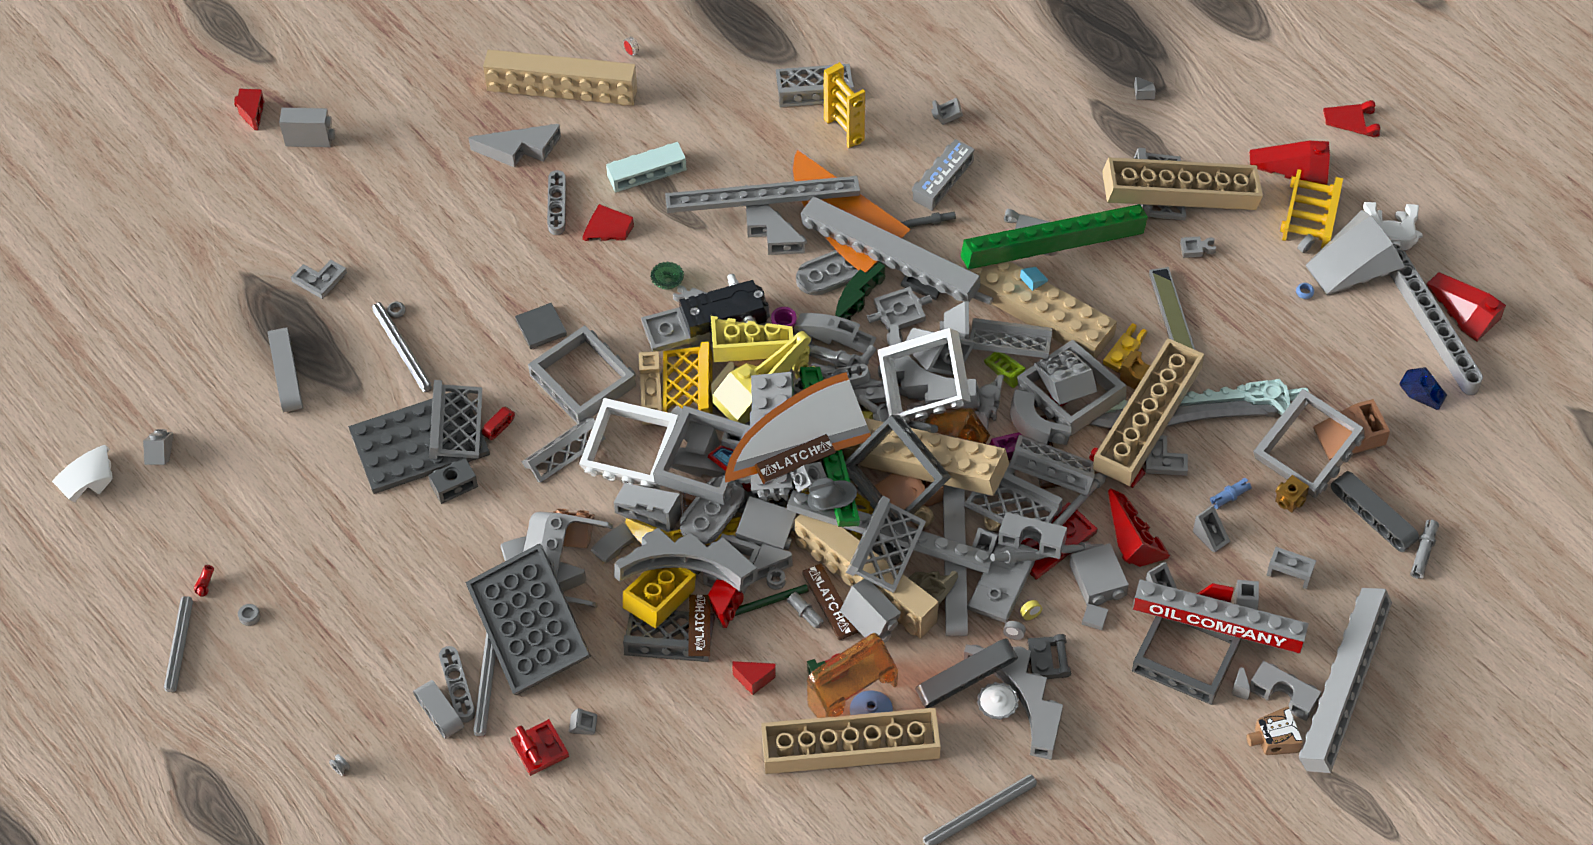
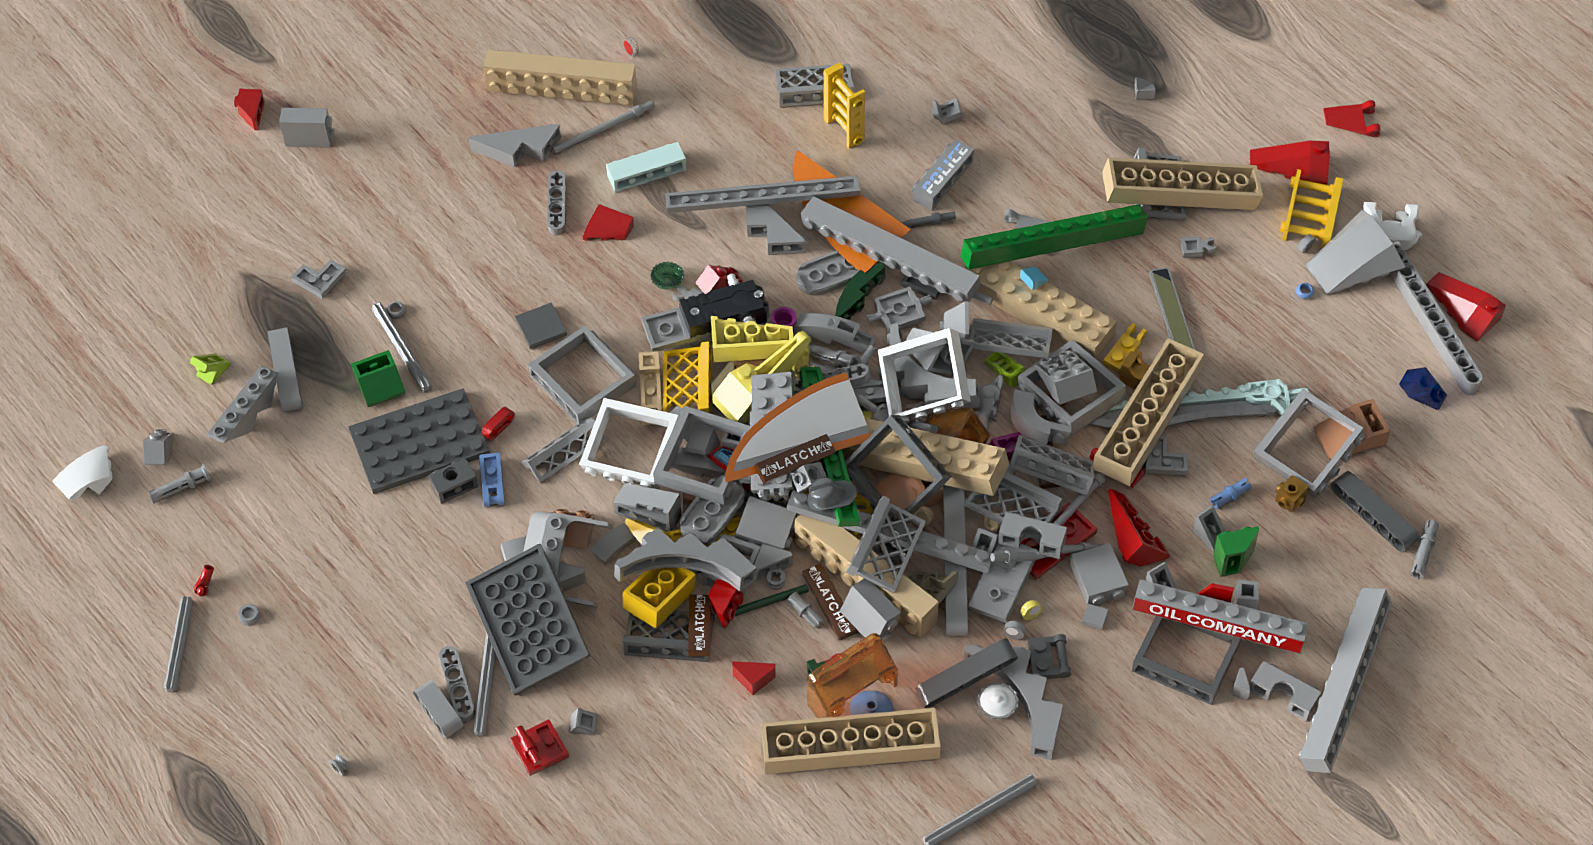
light grey fence [429,380,482,460] -> none
torso [1246,706,1303,755] -> none
light grey panel [1267,547,1316,589] -> none
none -> light grey pin [148,464,212,504]
none -> lime slope [190,353,231,384]
none -> light grey slope [207,365,278,443]
none -> green slope [351,350,406,407]
none -> medium blue plate [479,452,505,507]
none -> light grey bar [552,100,655,154]
none -> slope [696,265,743,294]
none -> green slope [1213,526,1259,577]

